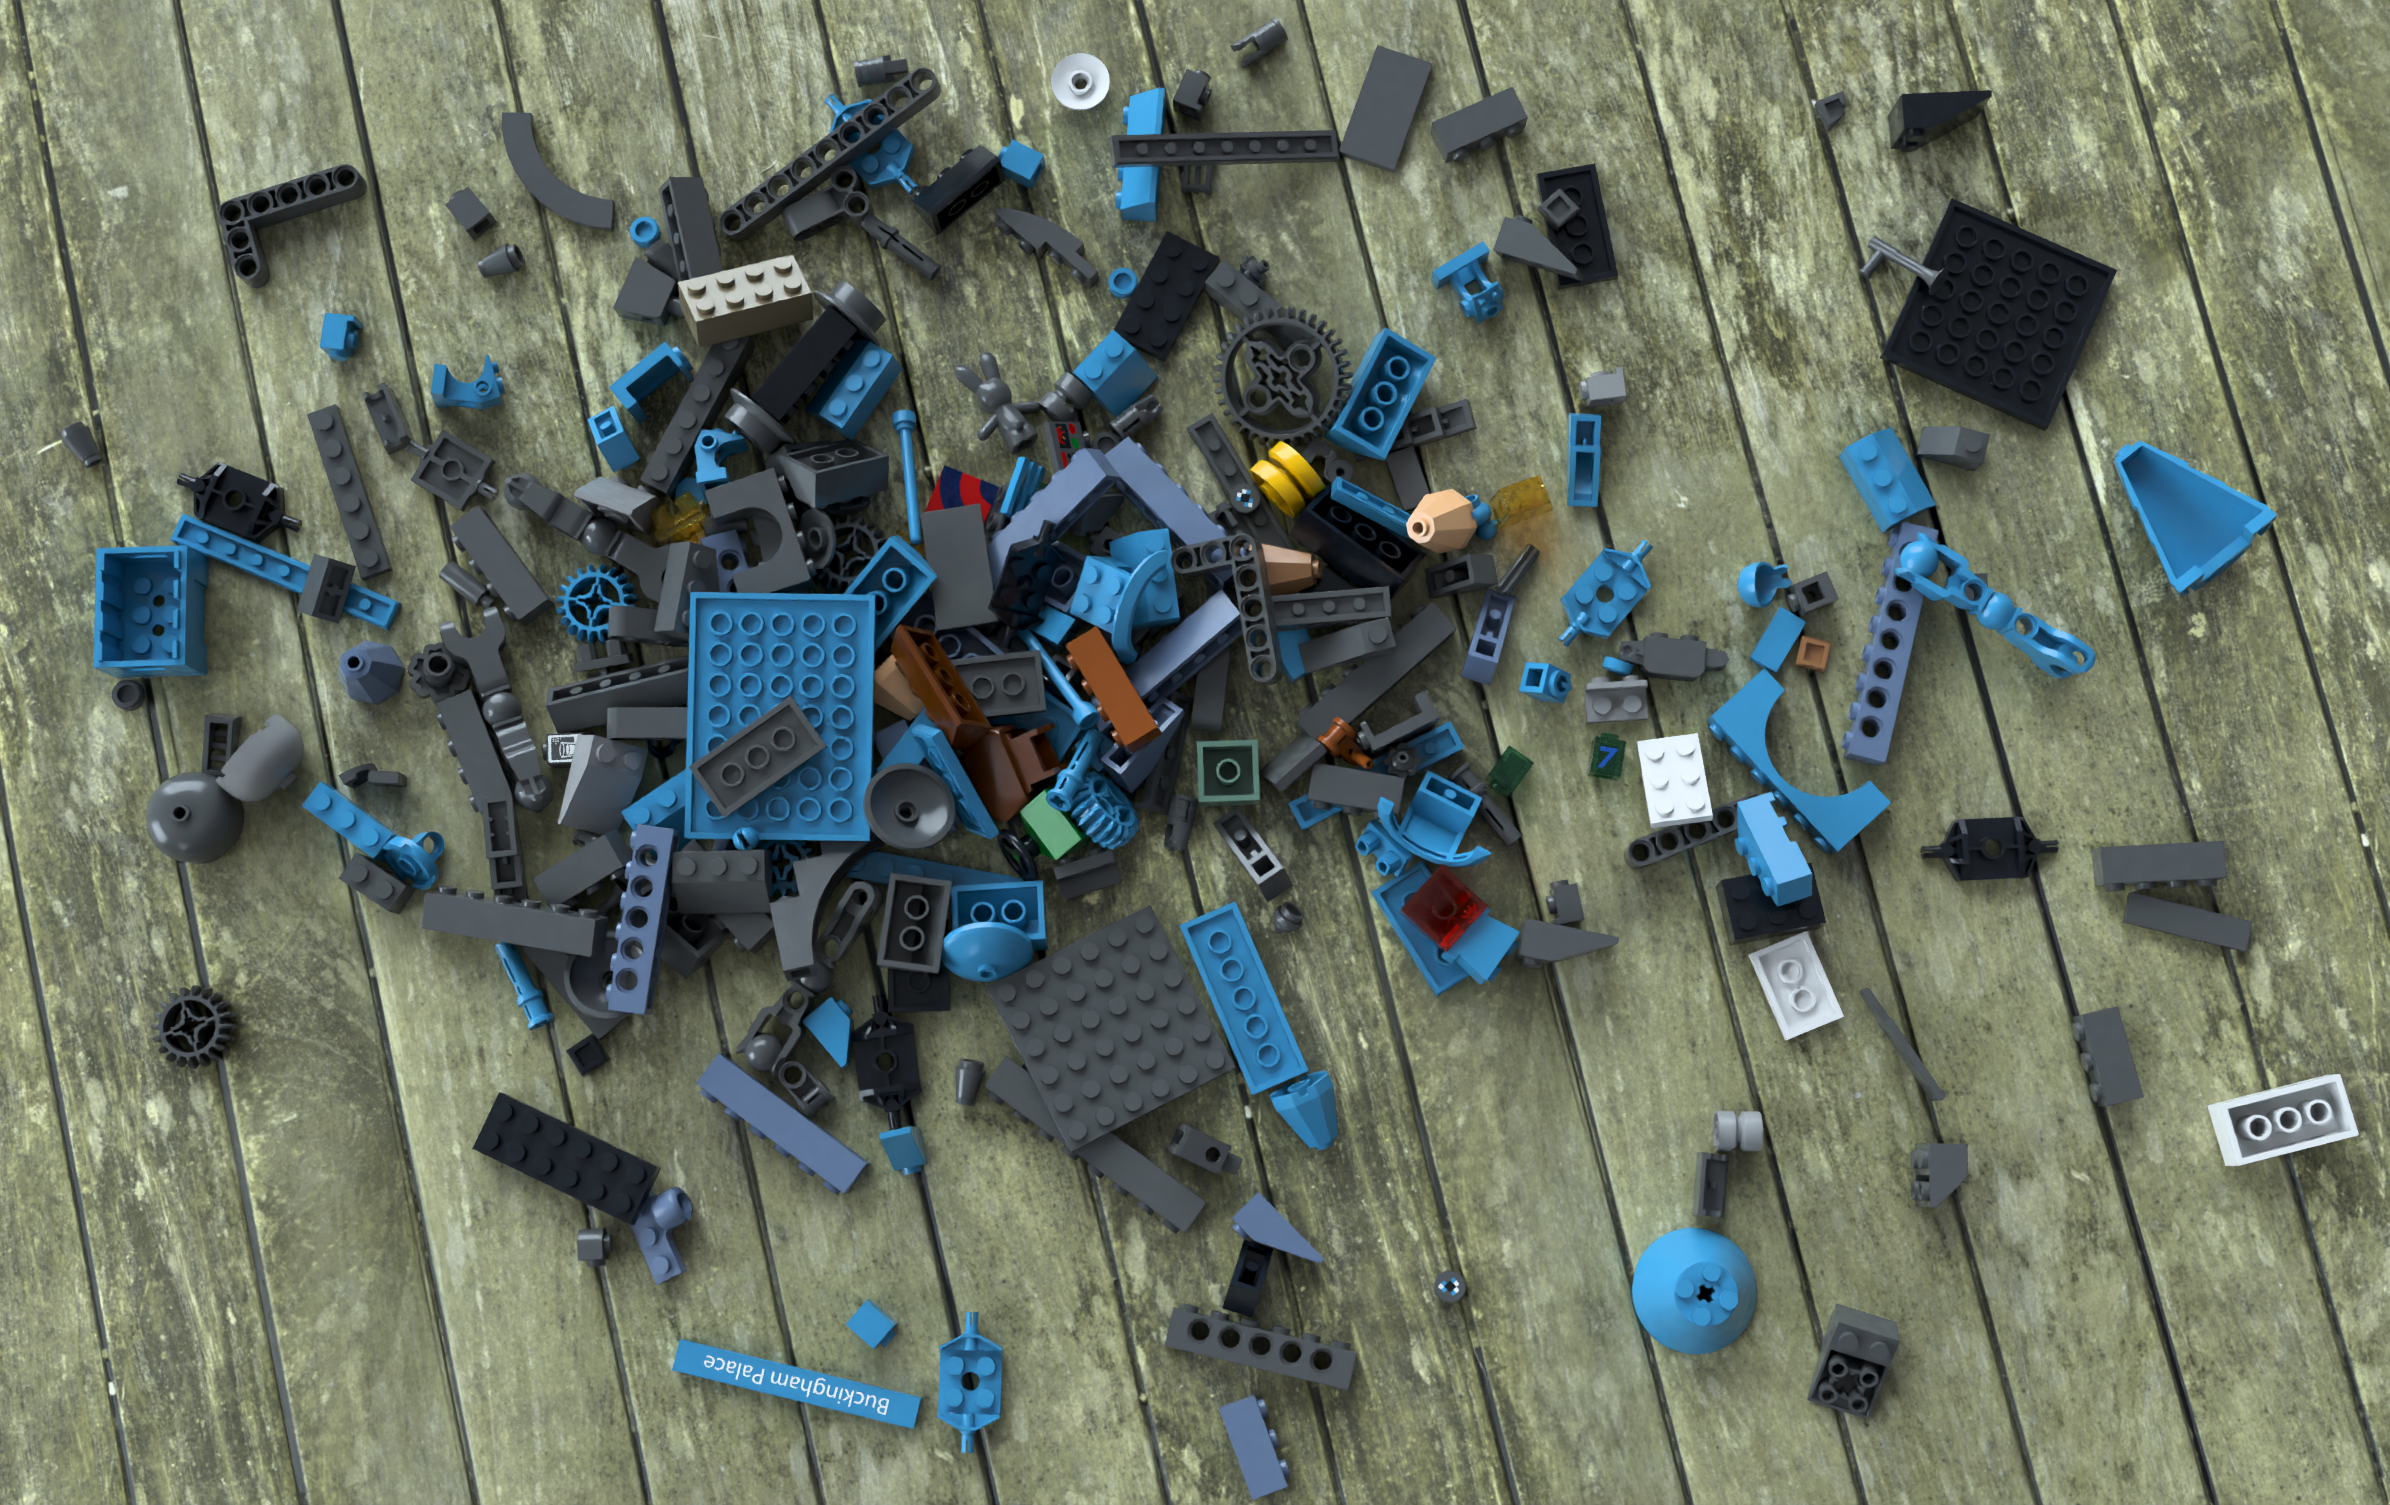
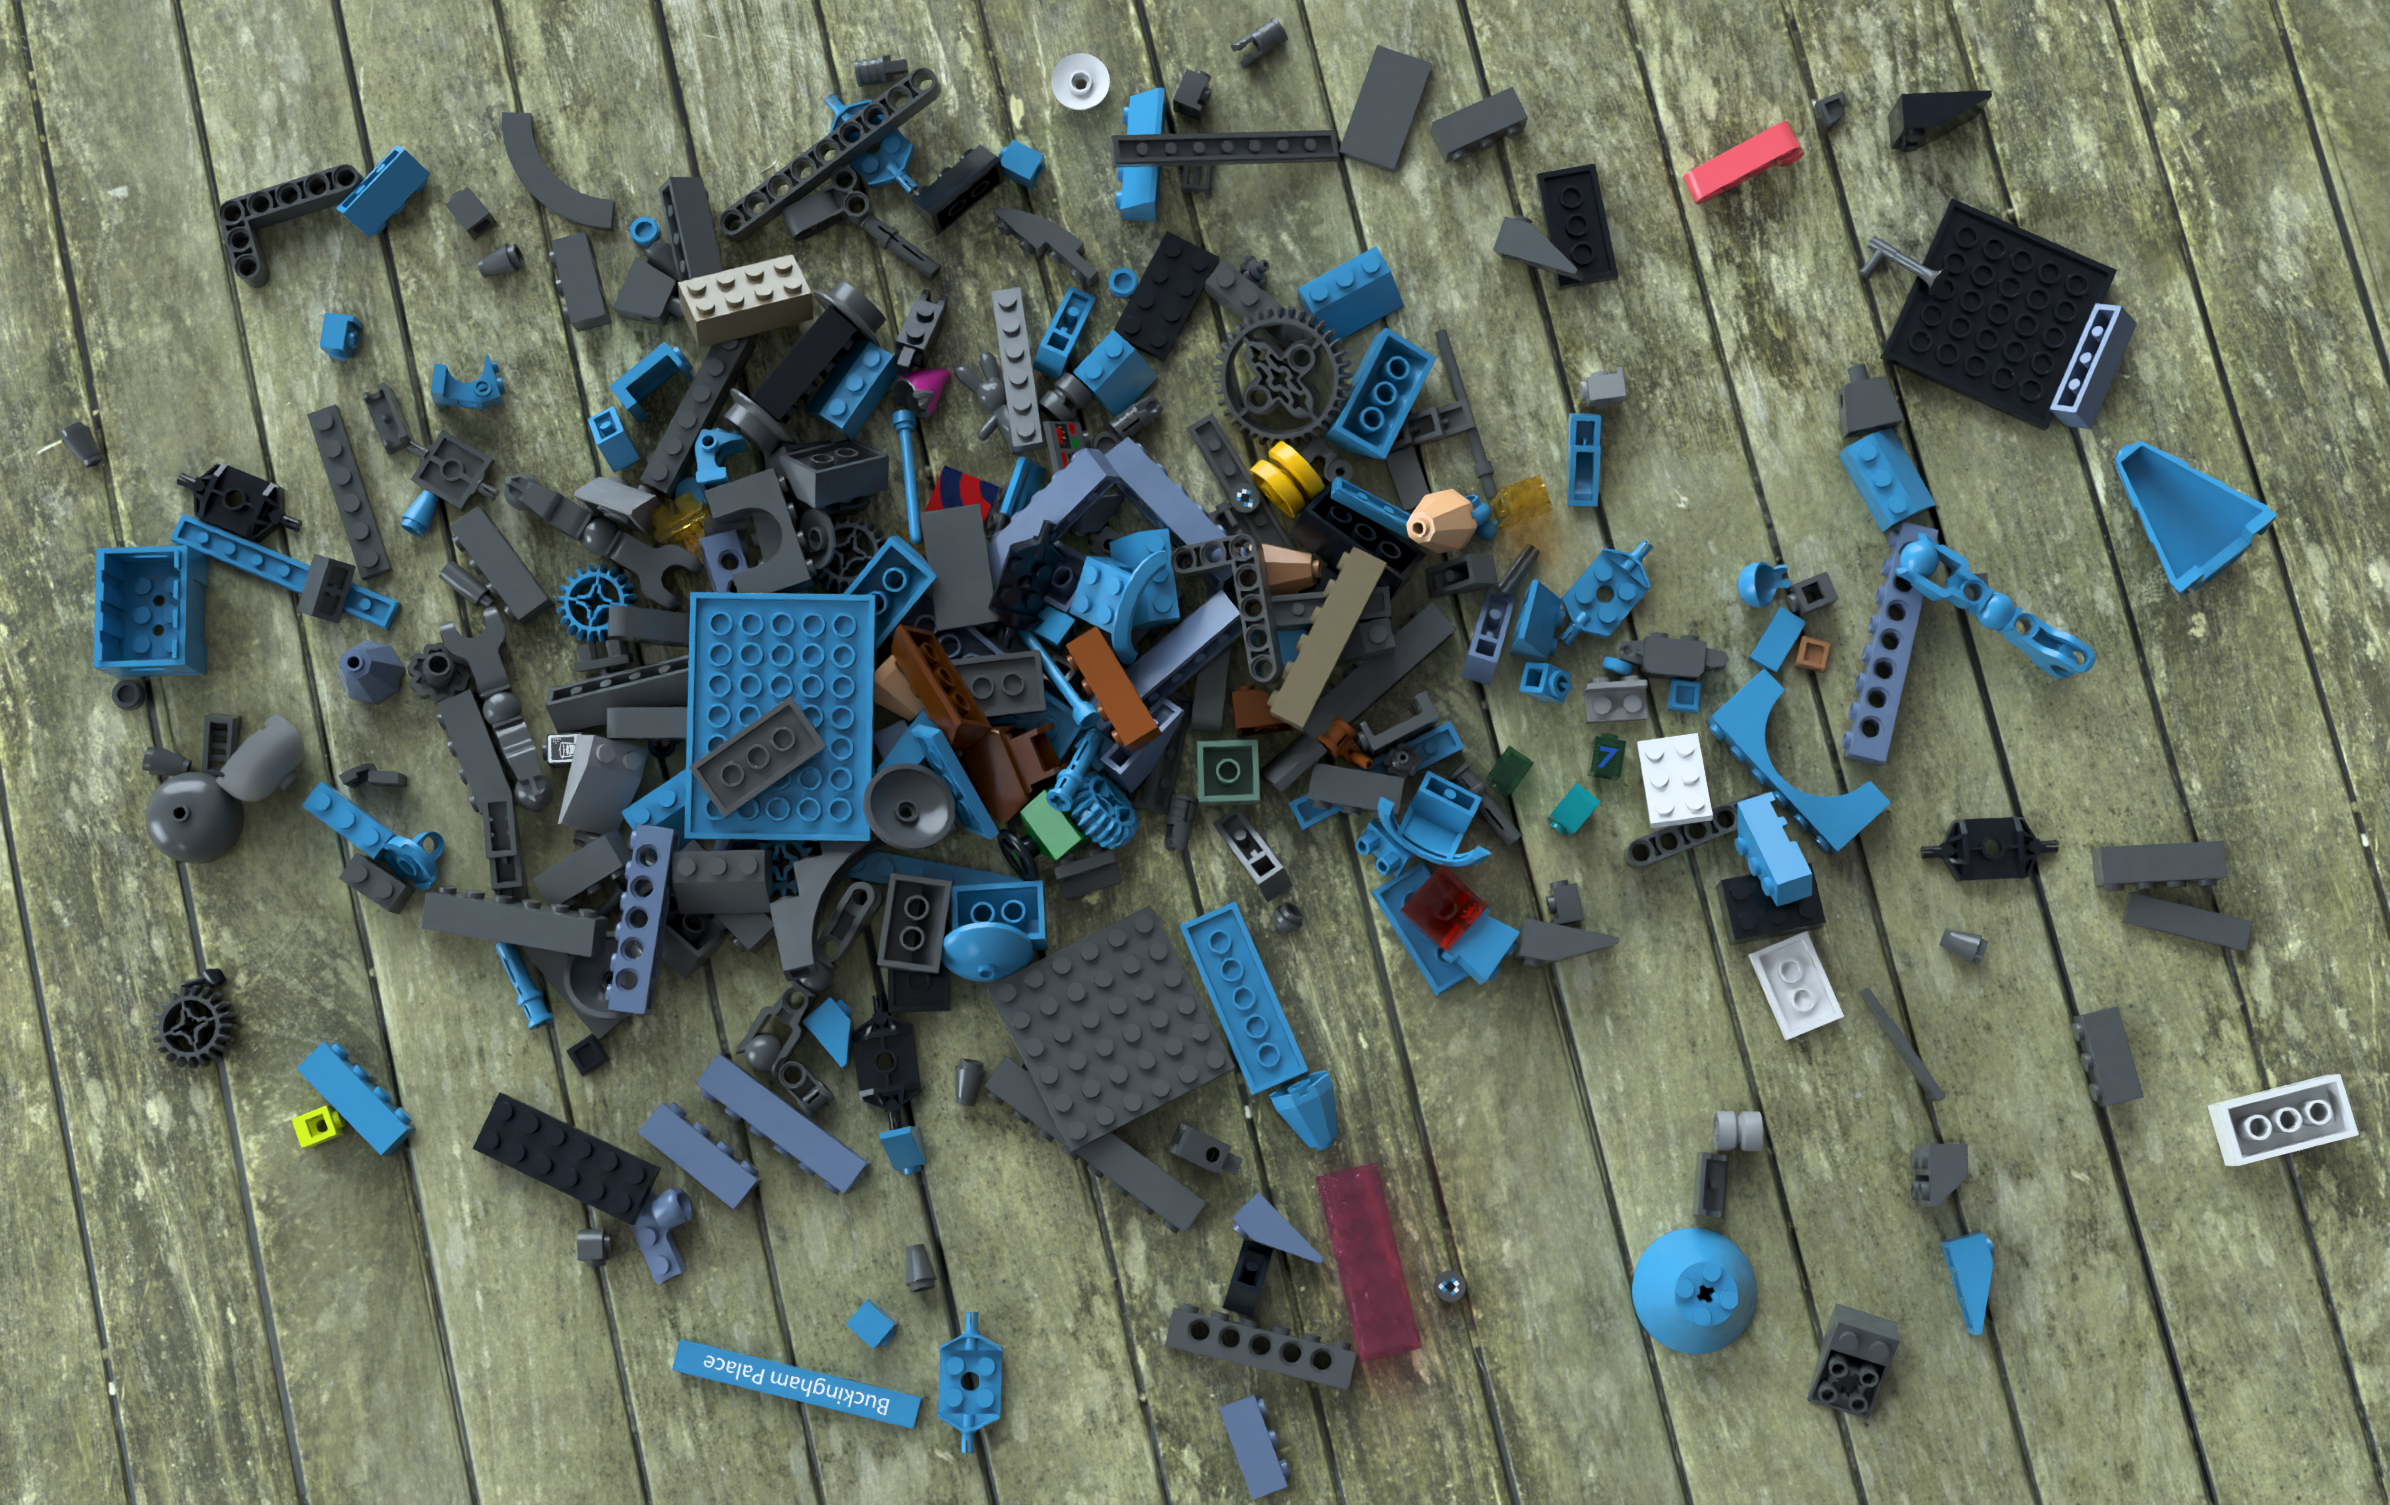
dark grey wedge [654,541,720,642] -> none
dark azure hinge [733,826,759,850] -> none
dark azure tile [1431,241,1504,324] -> none
dark grey tile [1537,188,1580,231] -> none
dark grey slope [1916,426,1990,471] -> none
none -> dark grey cone [142,746,192,776]
none -> black hand [181,968,227,988]
none -> neon yellow brick [291,1105,346,1148]
none -> dark azure brick [296,1042,416,1156]
none -> dark azure brick [336,145,430,238]
none -> dark azure cone [401,490,439,537]
none -> dark grey brick [549,232,612,332]
none -> sand blue brick [638,1102,762,1210]
none -> hat [890,368,951,420]
none -> black hinge [894,289,949,378]
none -> dark grey cone [906,1244,937,1292]
none -> plate [991,287,1044,453]
none -> dark azure slope [1033,286,1097,379]
none -> reddish brown slope [1232,685,1296,738]
none -> dark tan brick [1267,546,1387,731]
none -> dark azure slope [1297,246,1404,341]
none -> clear pink brick [1315,1162,1422,1363]
none -> dark grey bar [1435,329,1499,500]
none -> dark azure slope [1509,579,1565,663]
none -> teal slope [1547,783,1601,837]
none -> dark azure tile [1667,679,1702,714]
none -> coral beam [1683,121,1804,205]
none -> dark grey torso [1838,364,1904,439]
none -> dark grey cone [1939,928,1989,964]
none -> dark azure slope [1941,1232,1994,1335]
none -> sand blue brick [2050,303,2137,429]

